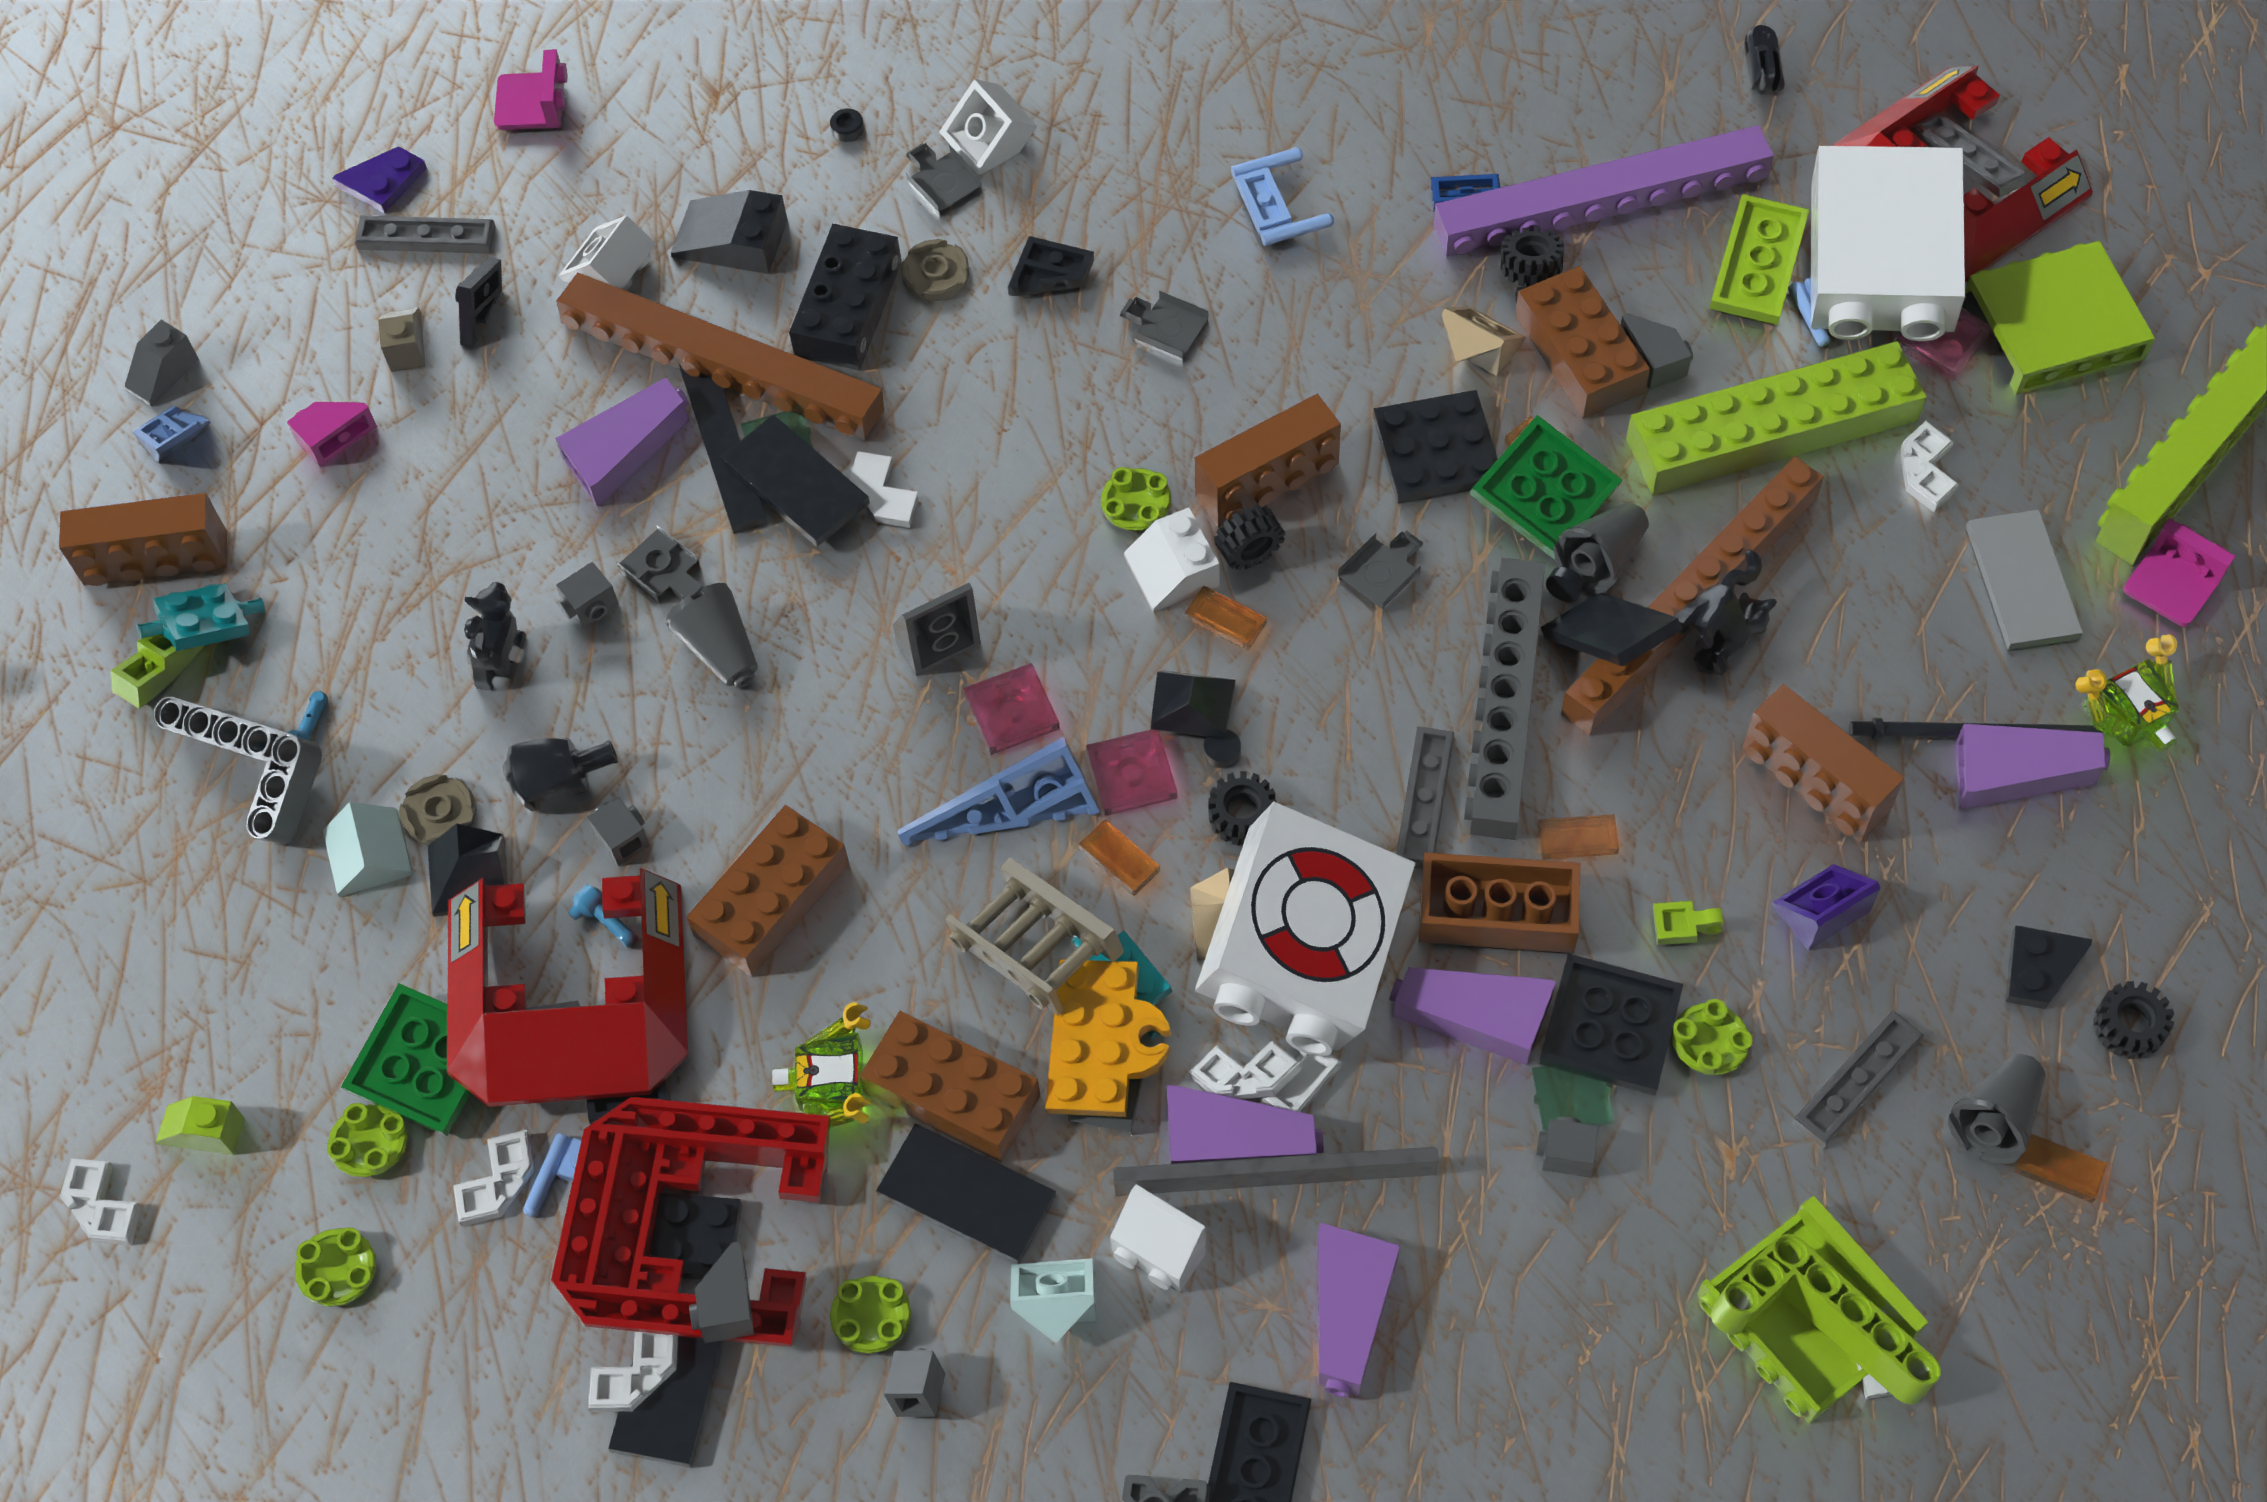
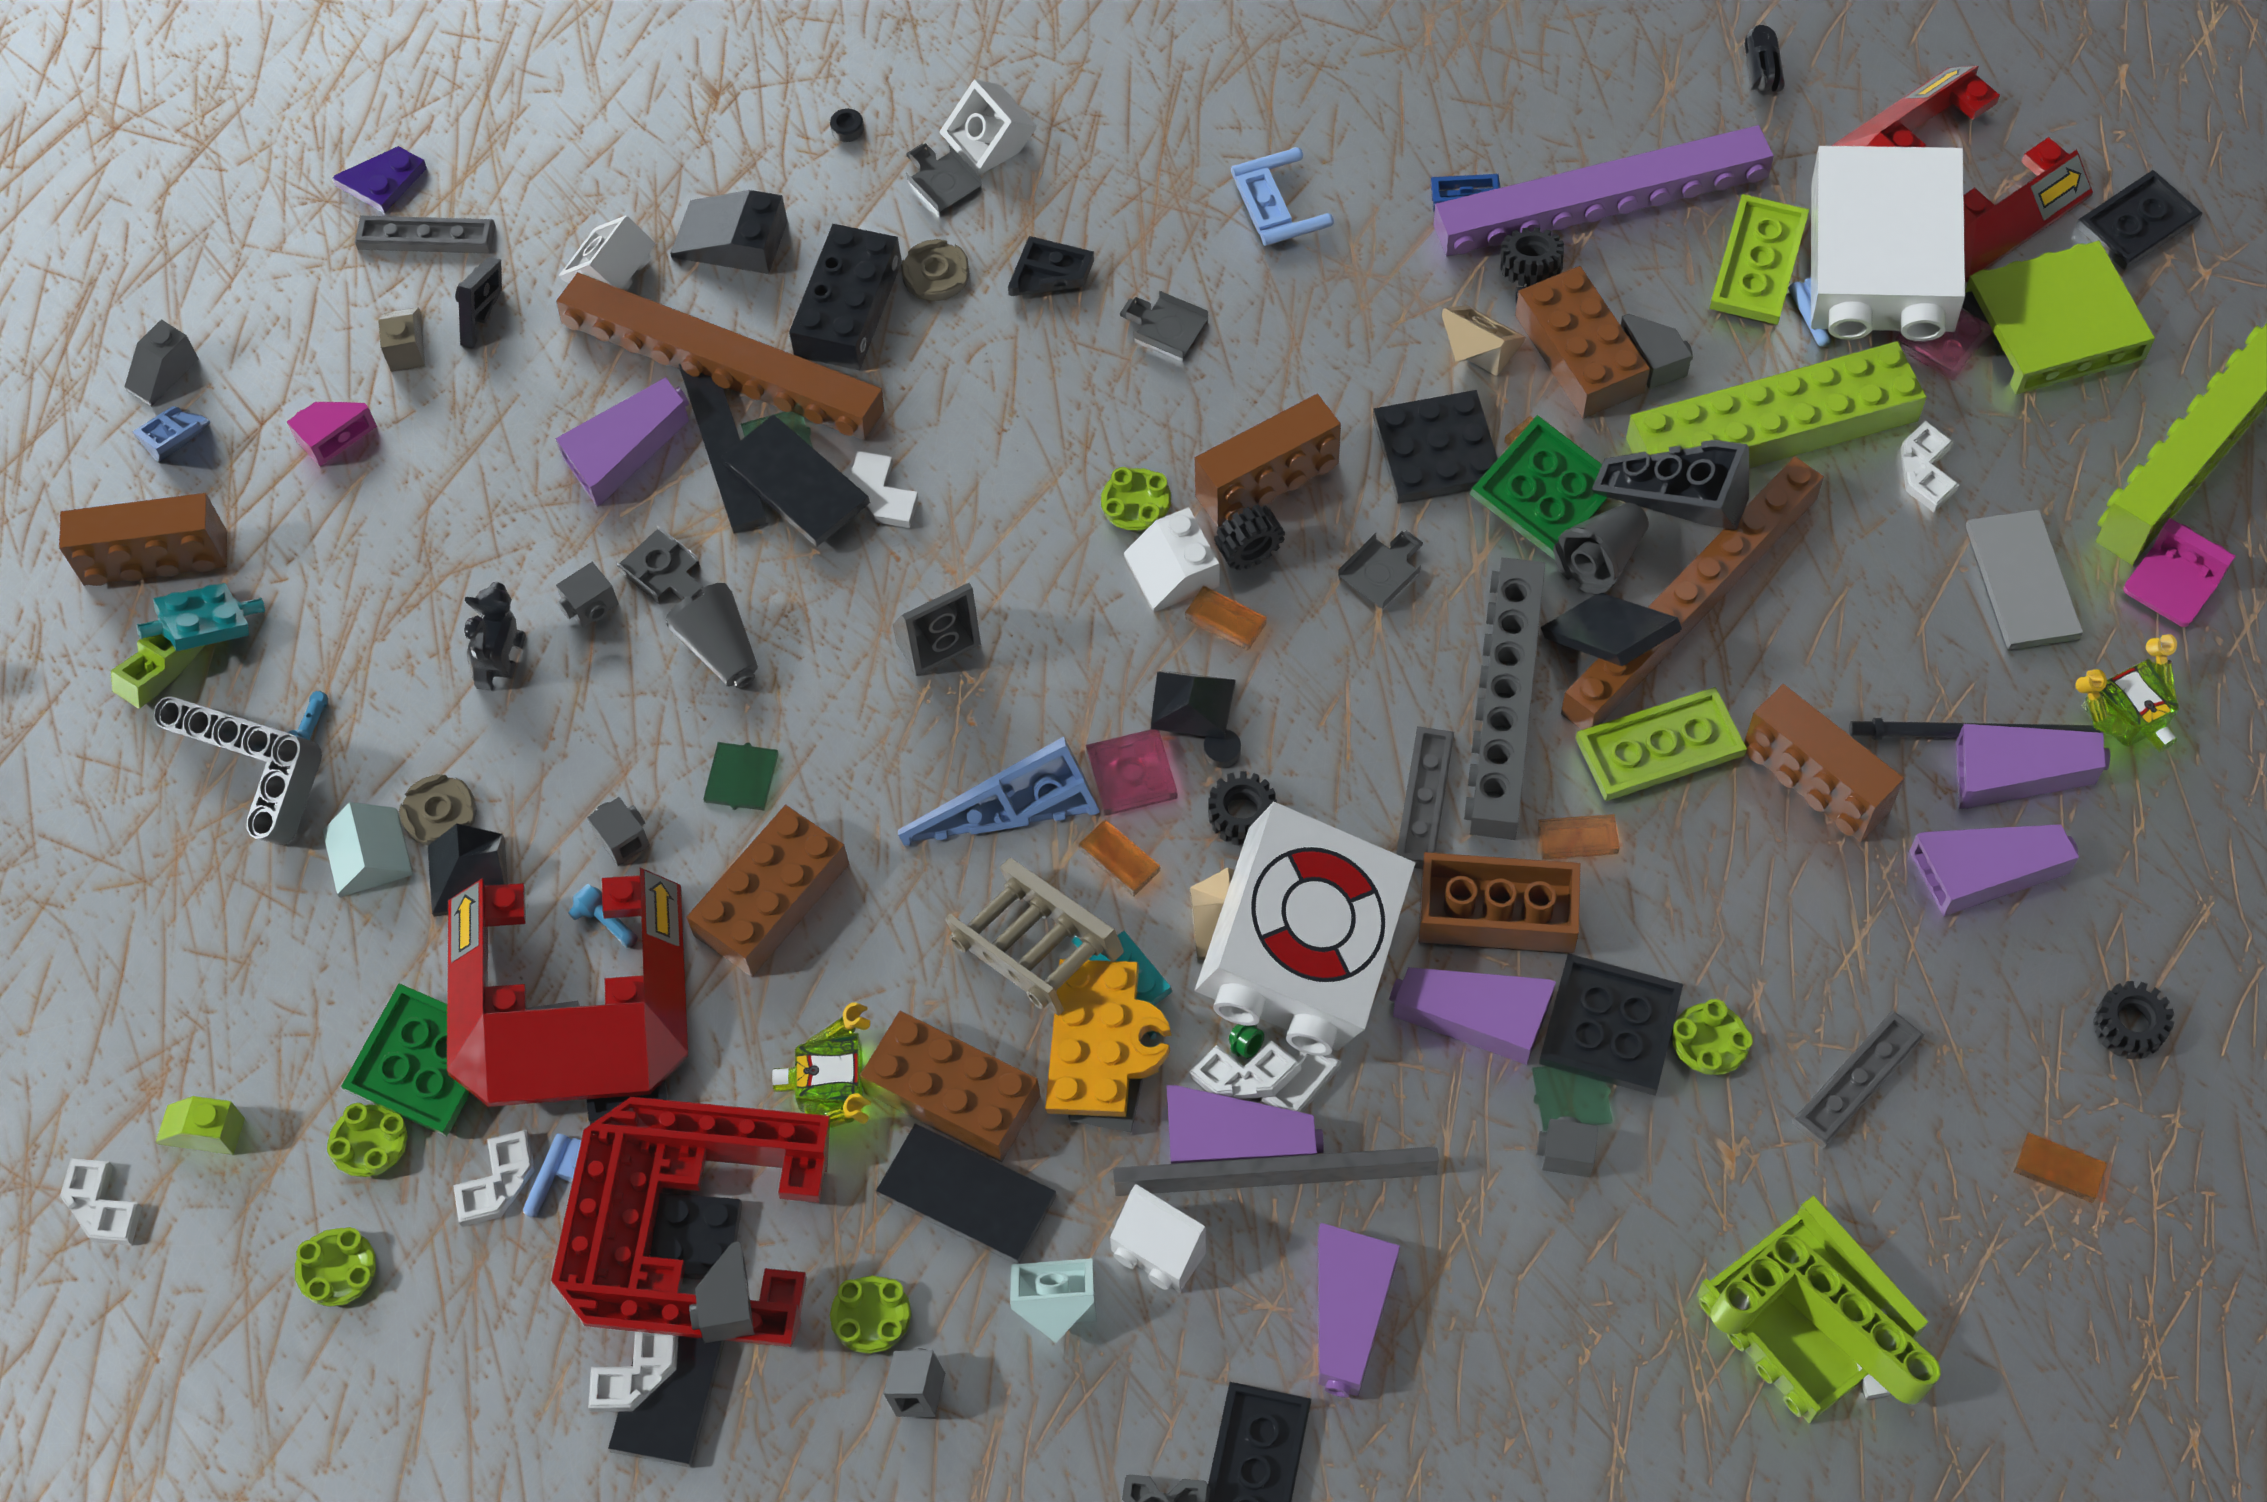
dark pink bracket [494,49,568,130] -> none
black piece [502,738,618,812] -> none
clear pink plate [963,663,1060,755] -> none
black tile [1546,567,1585,602] -> none
lime plate [1652,900,1724,945] -> none
black animal [1675,550,1777,676] -> none
dark purple slope [1772,864,1881,950] -> none
flat silver tile [1912,112,2028,198] -> none
dark grey cone [1948,1054,2046,1164] -> none
black wing [2005,925,2092,1009] -> none
none -> clear green piece [703,742,779,811]
none -> green plate [1229,1024,1264,1059]
none -> lime plate [1576,687,1747,802]
none -> black wedge [1592,440,1749,530]
none -> medium lavender slope [1909,824,2079,917]
none -> black tile [2076,170,2202,271]

